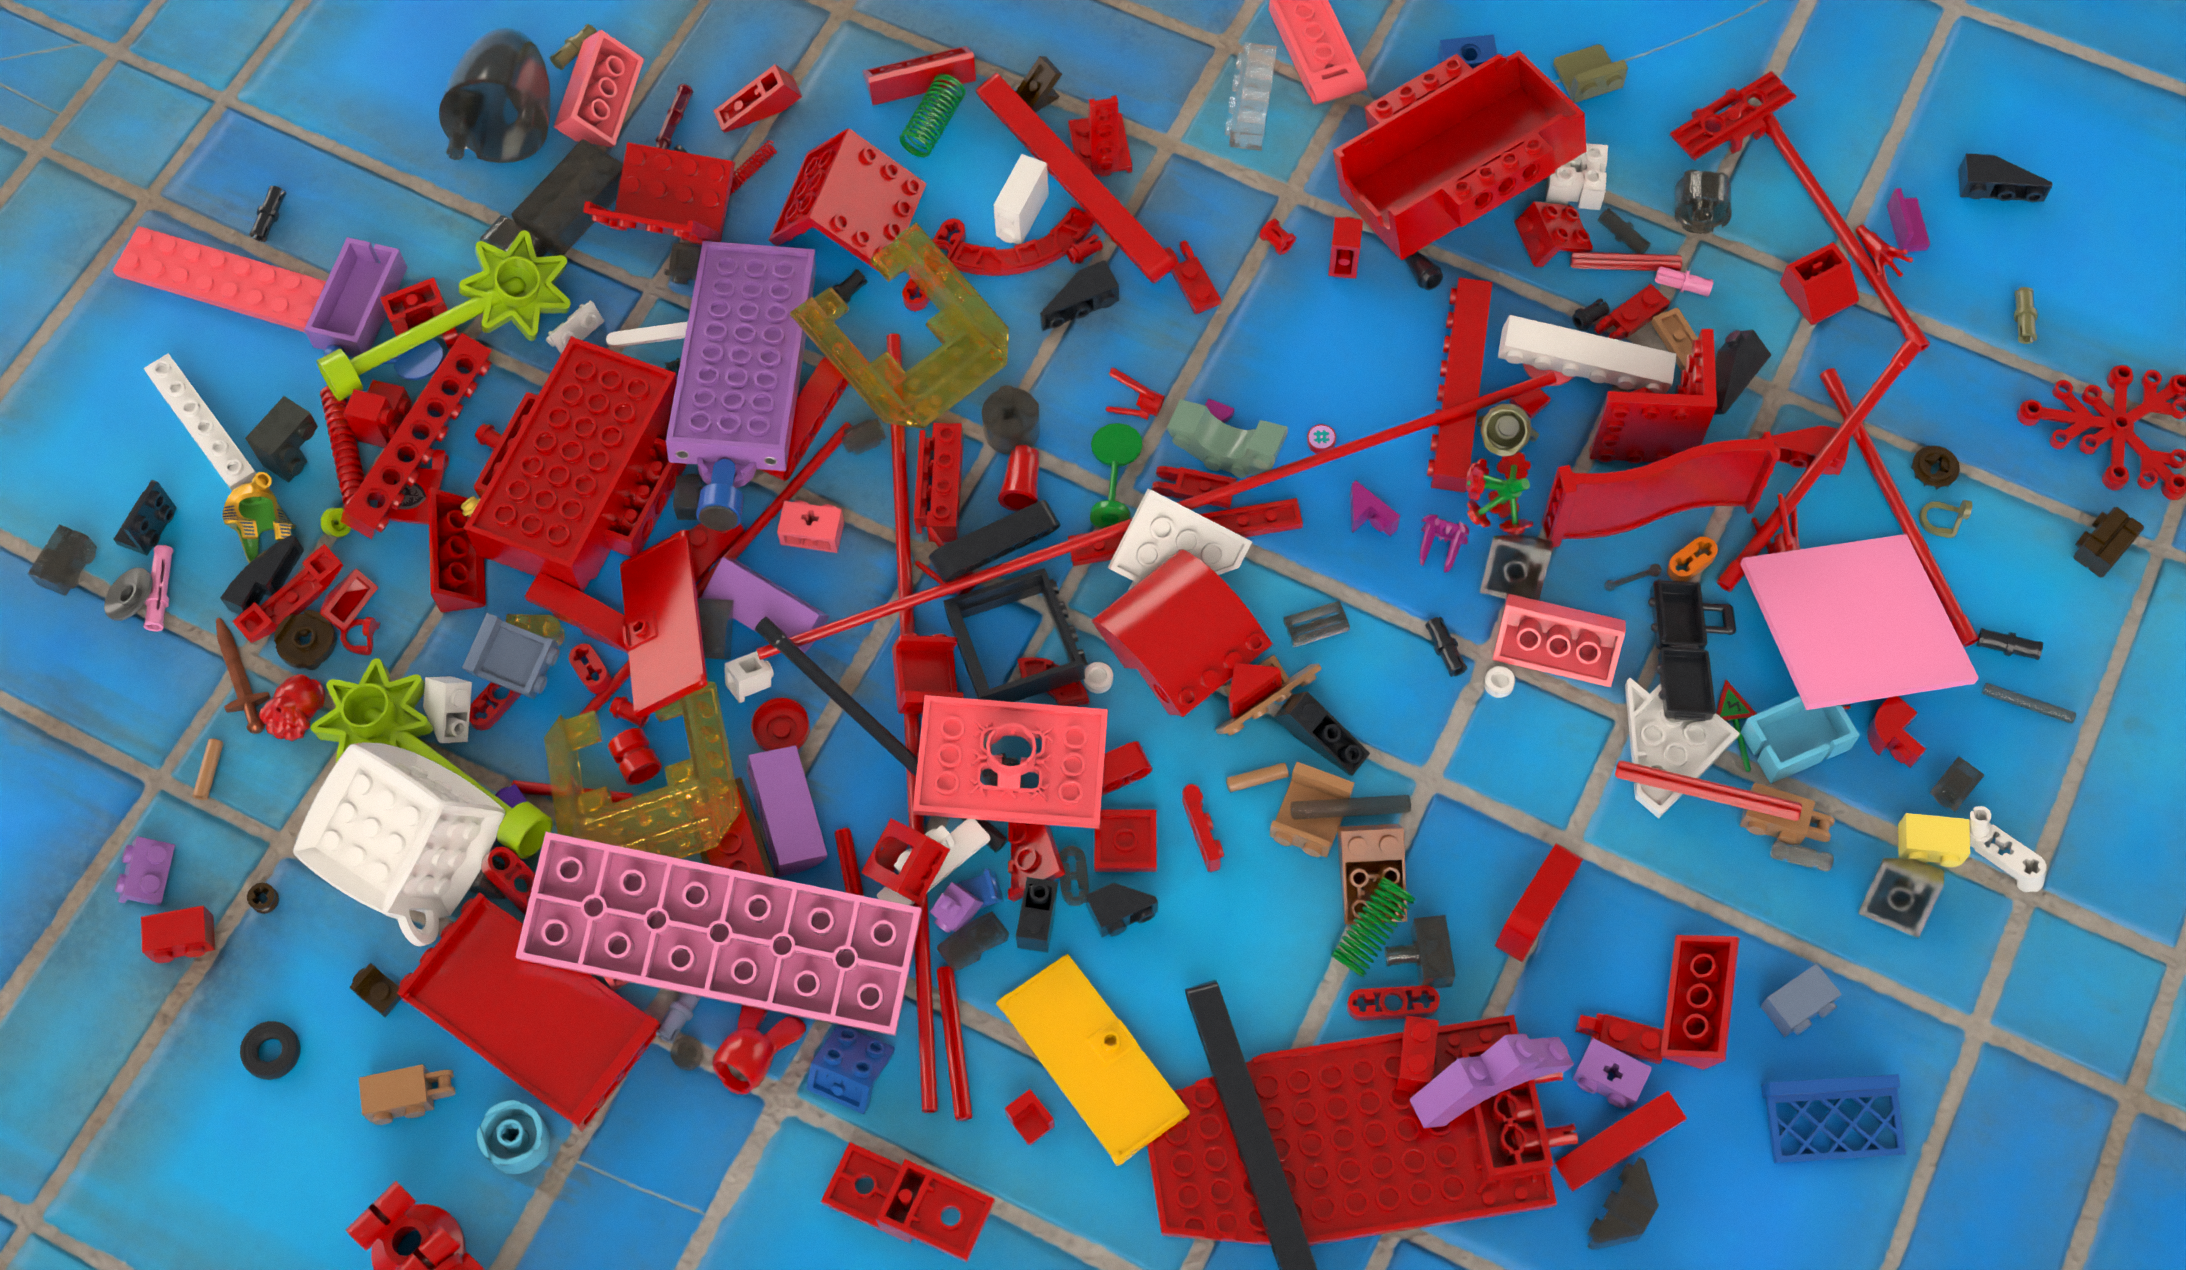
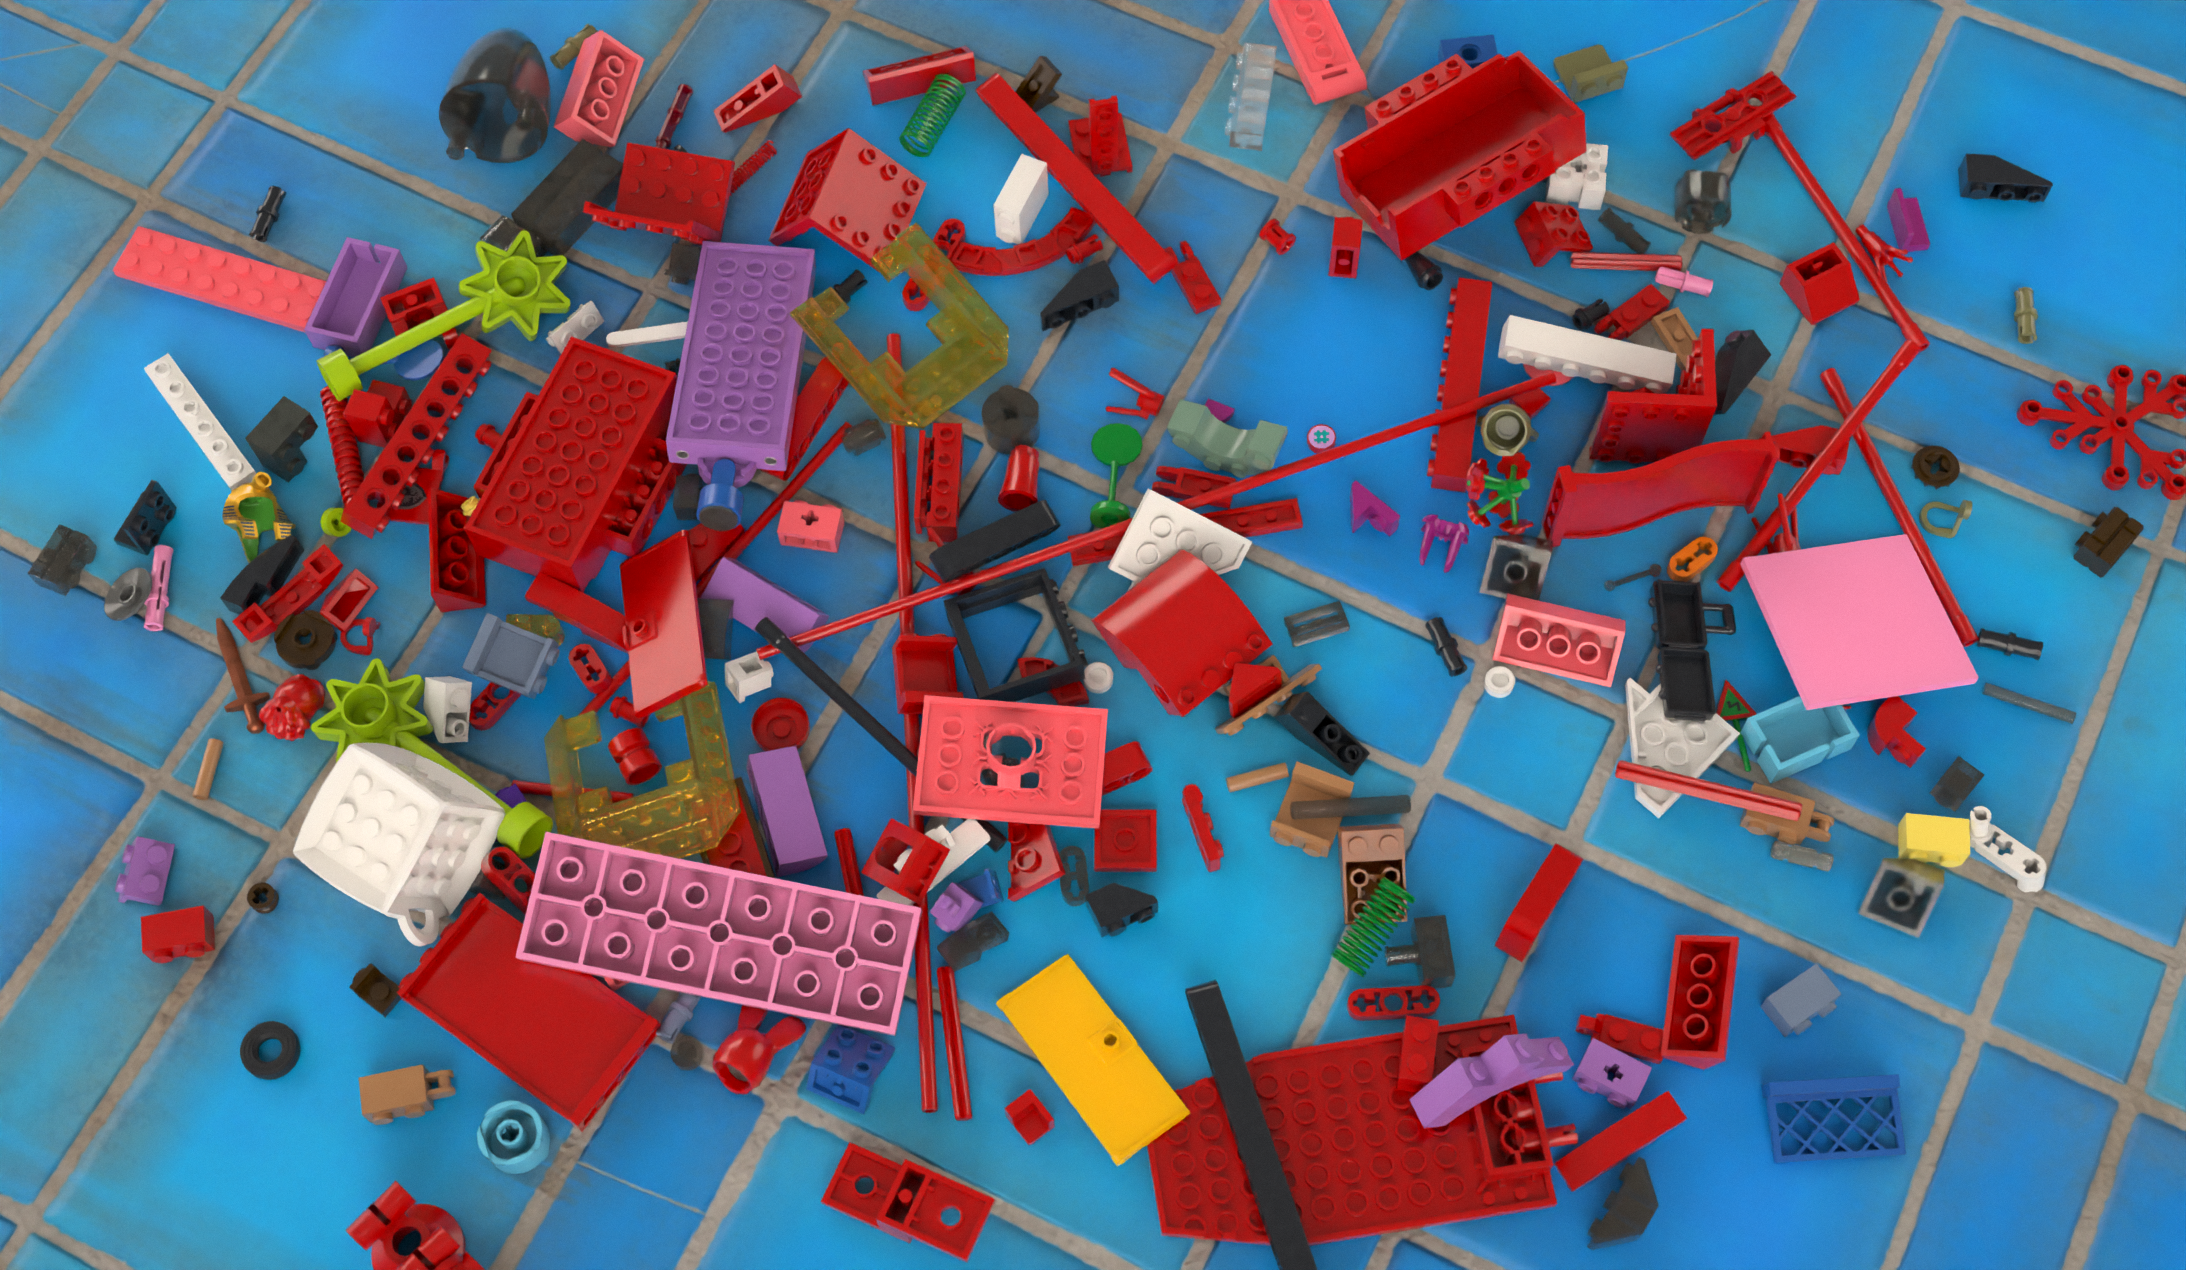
black slope [1016,877,1058,953] -> none

